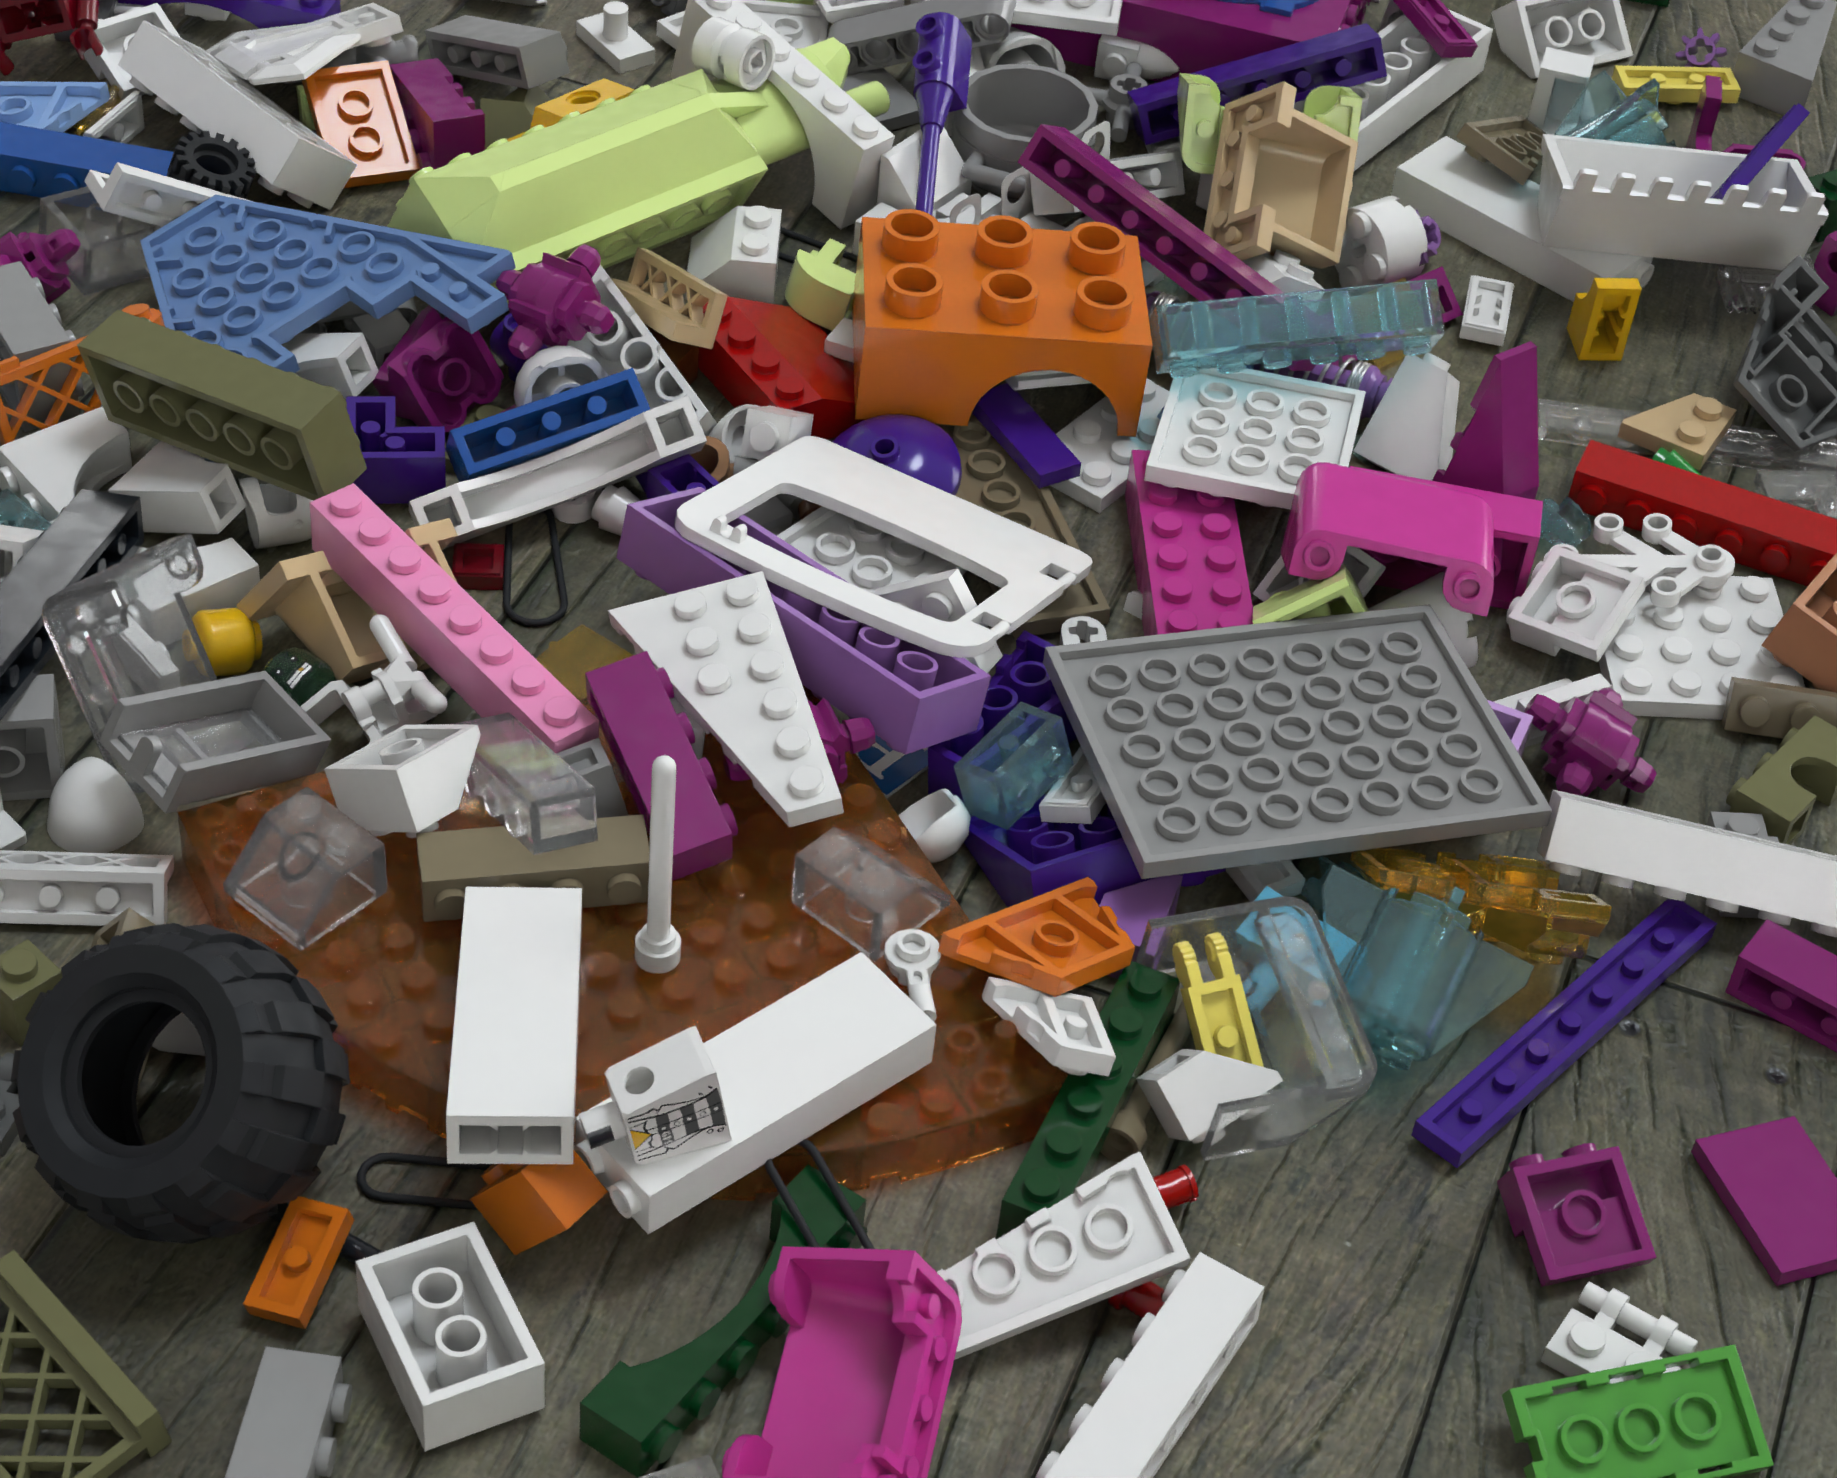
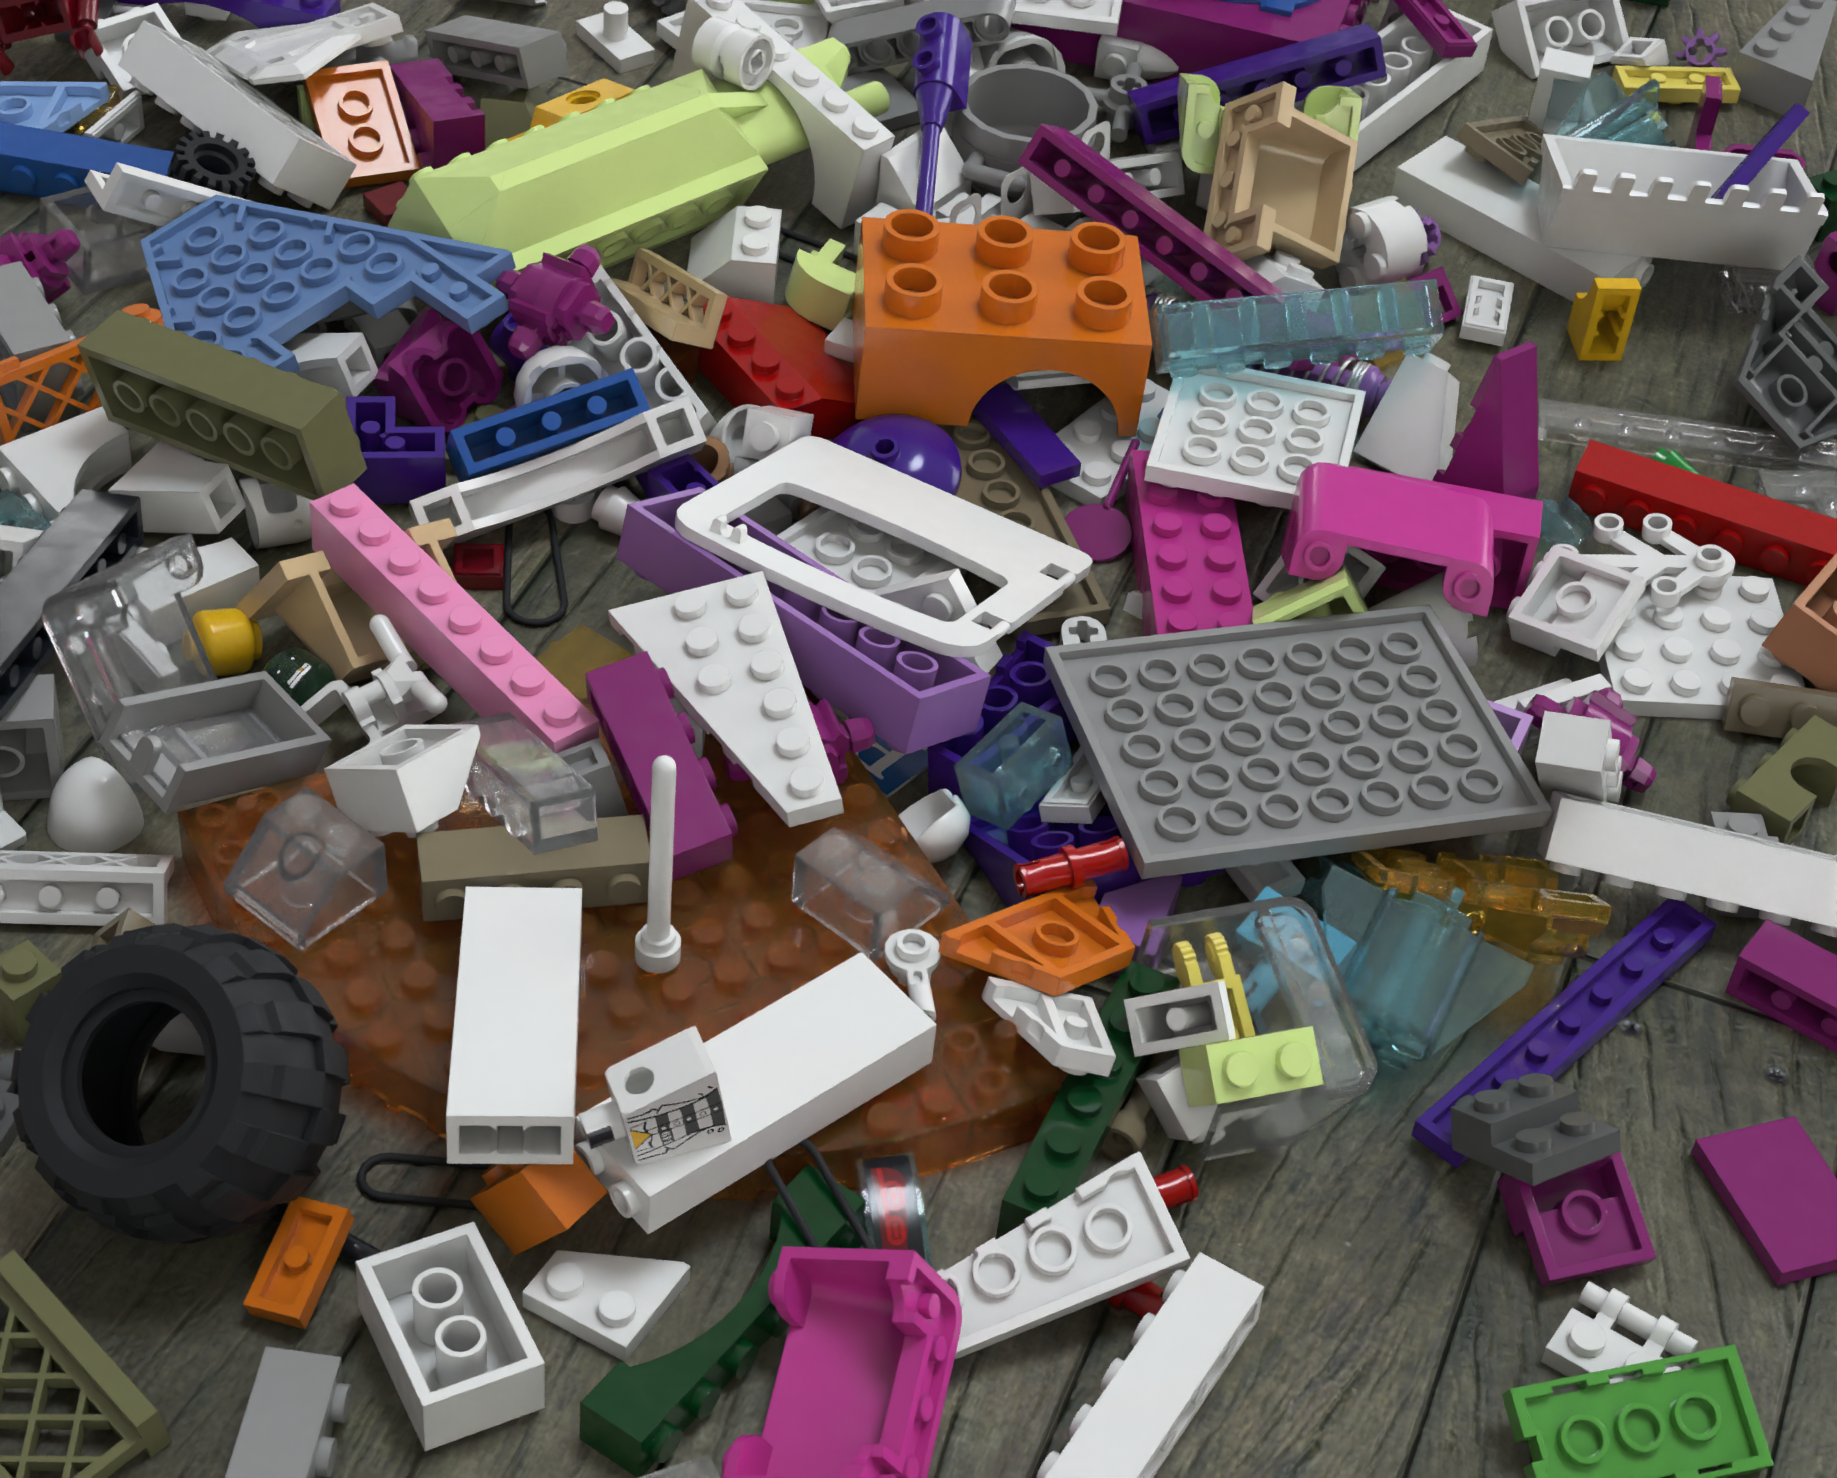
tan wing [1617,393,1736,470] -> none
none -> dark red tile [363,181,408,227]
none -> white wing [522,1250,691,1362]
none -> slope [853,1150,932,1267]
none -> red pin [1013,836,1129,899]
none -> magenta piece [1065,438,1140,563]
none -> white slope [1124,980,1236,1057]
none -> yellowish green brick [1178,1026,1324,1107]
none -> dark grey plate [1451,1073,1621,1186]
none -> white brick [1535,711,1623,804]
none -> white slope [1610,37,1670,66]

